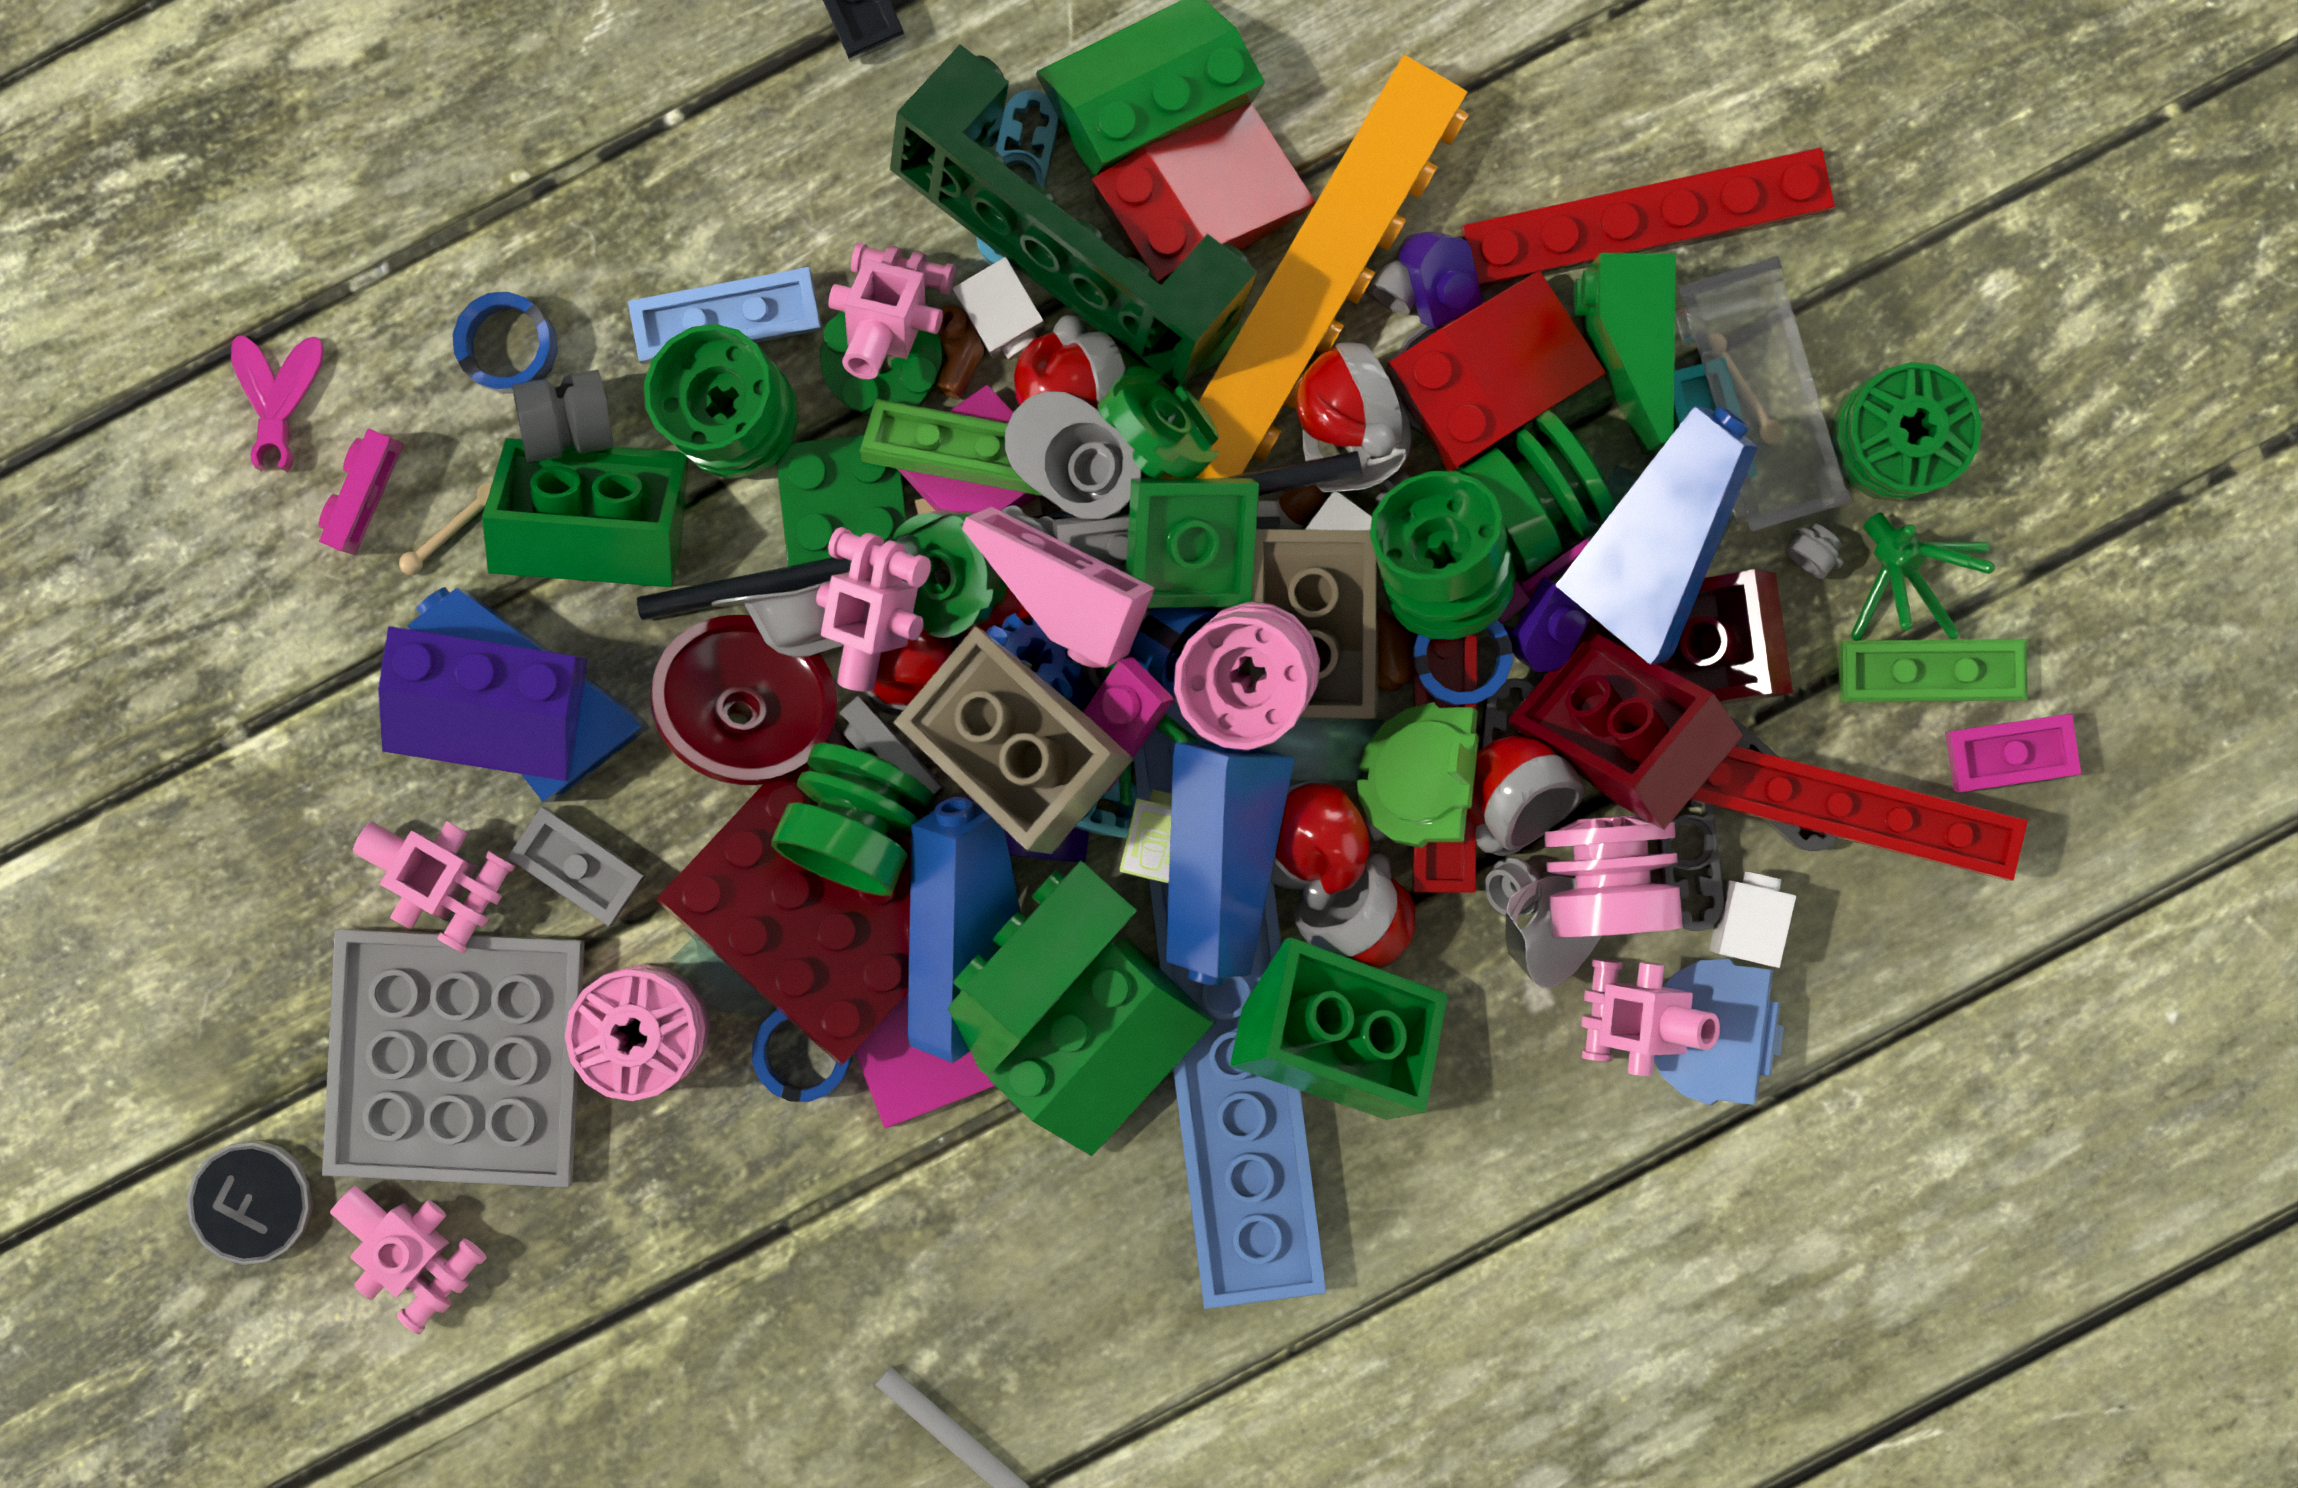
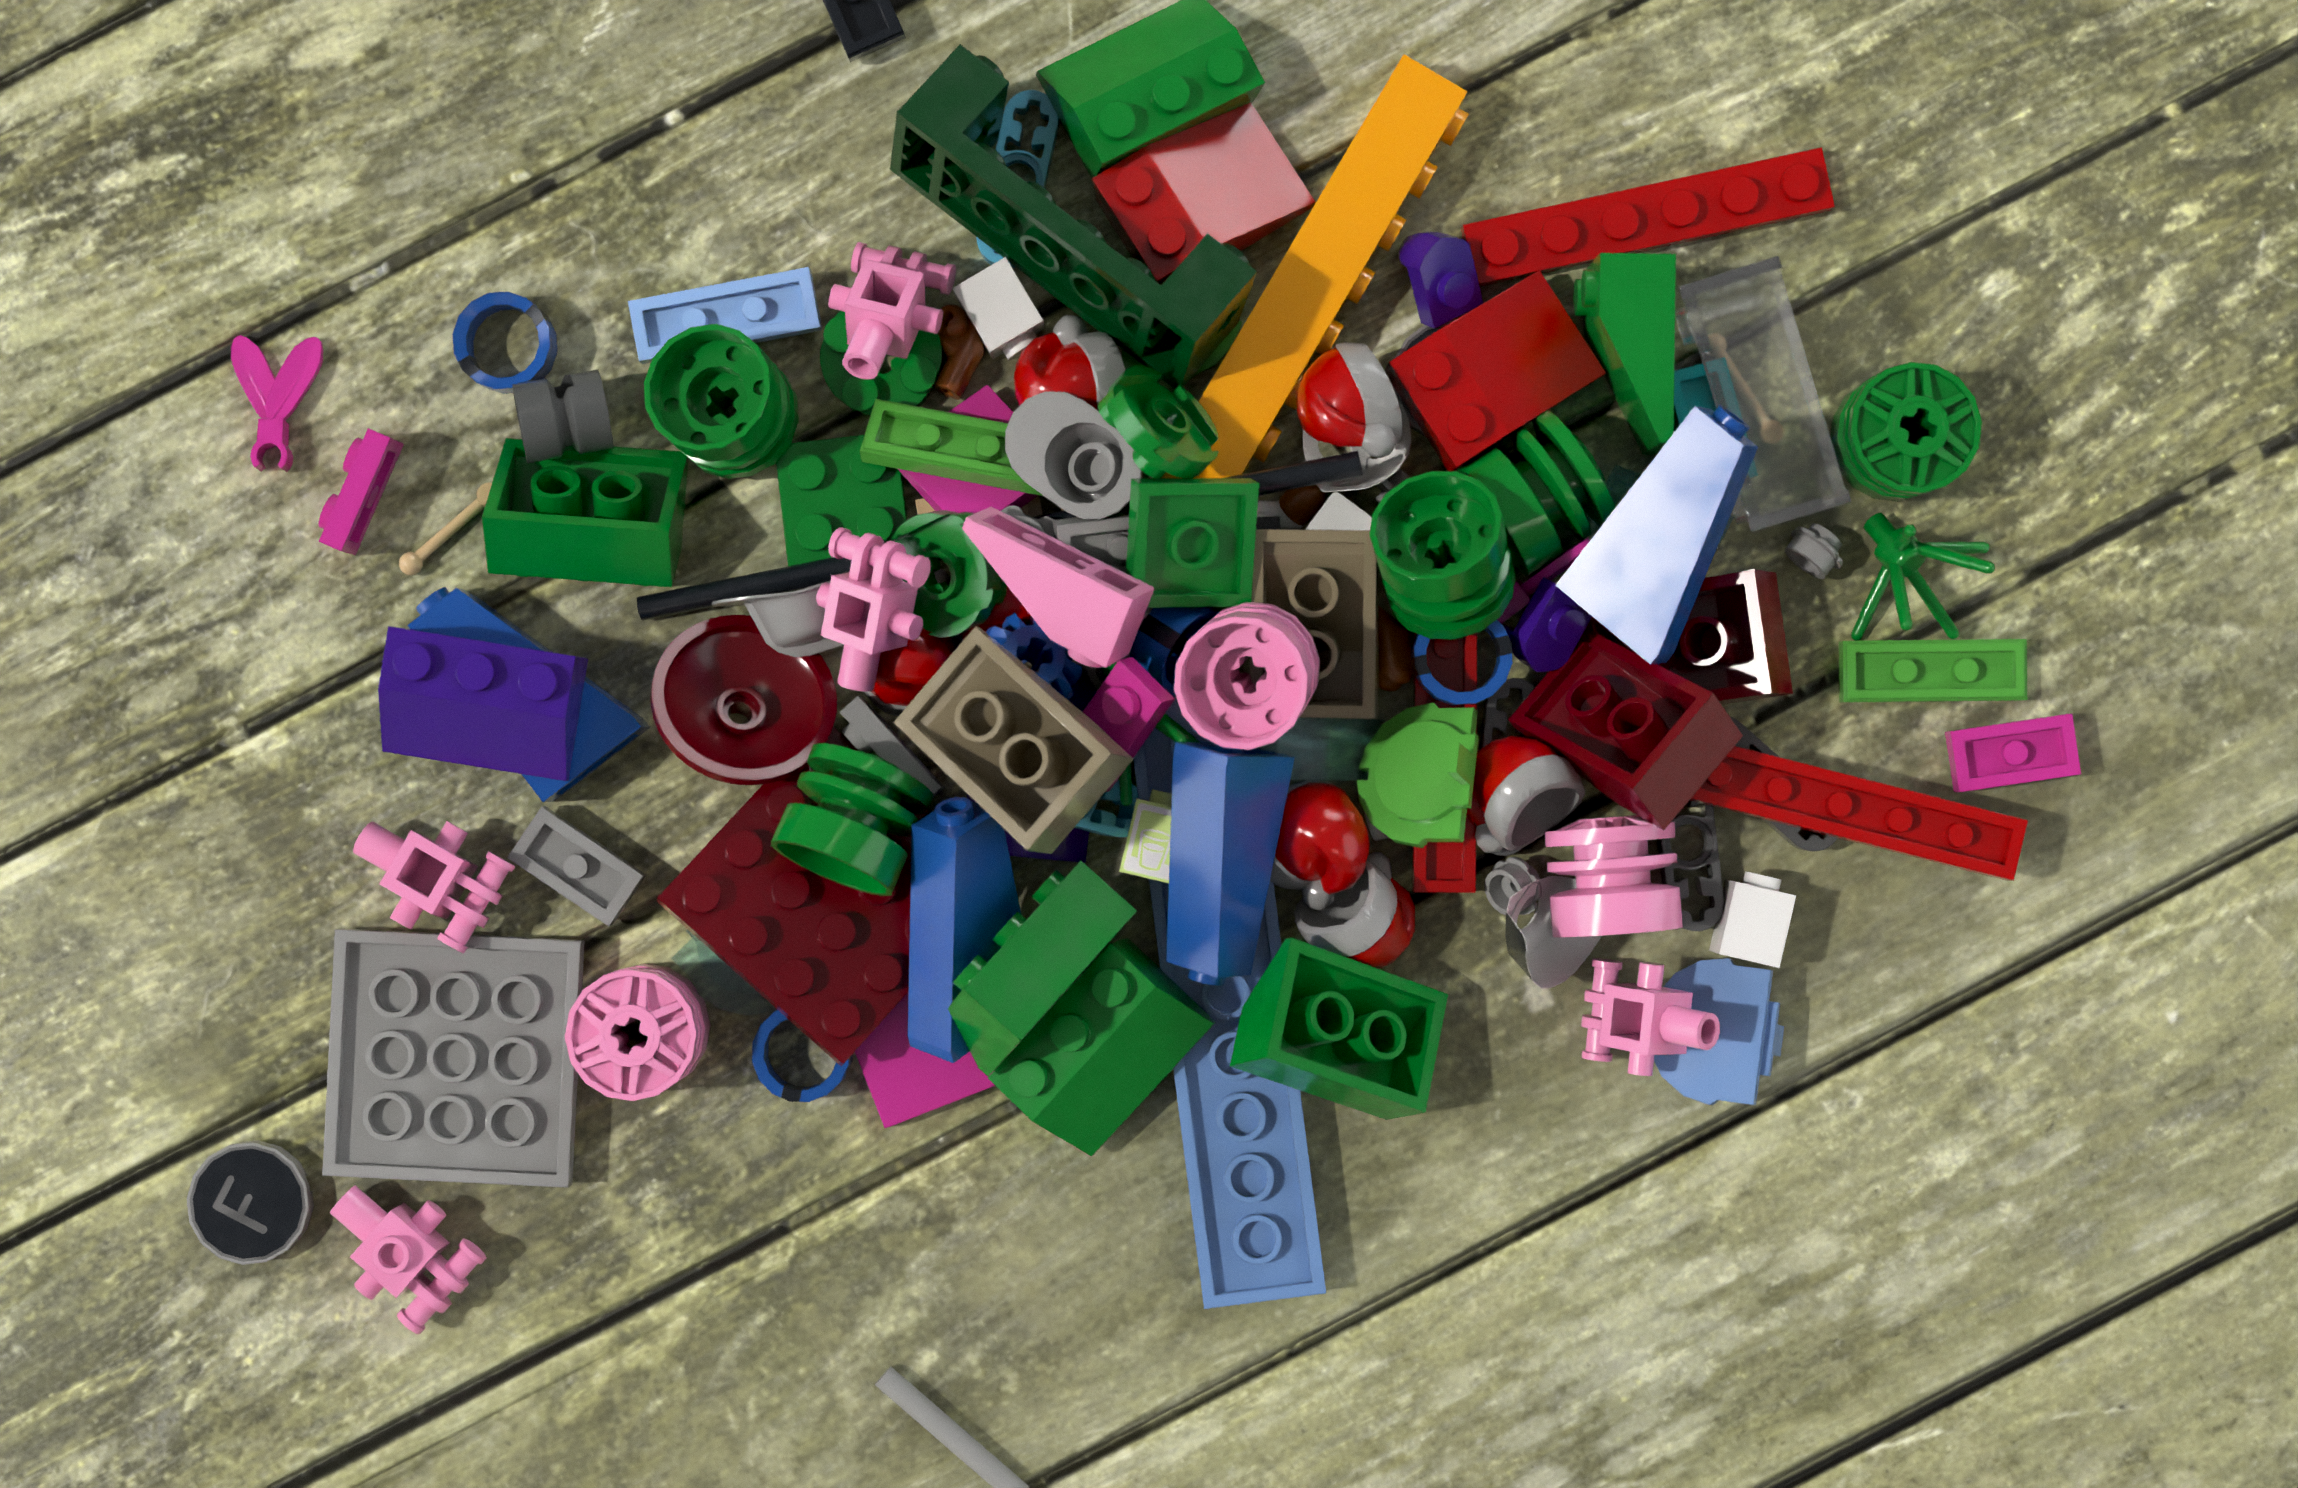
light grey hinge [1367,260,1416,314] -> none

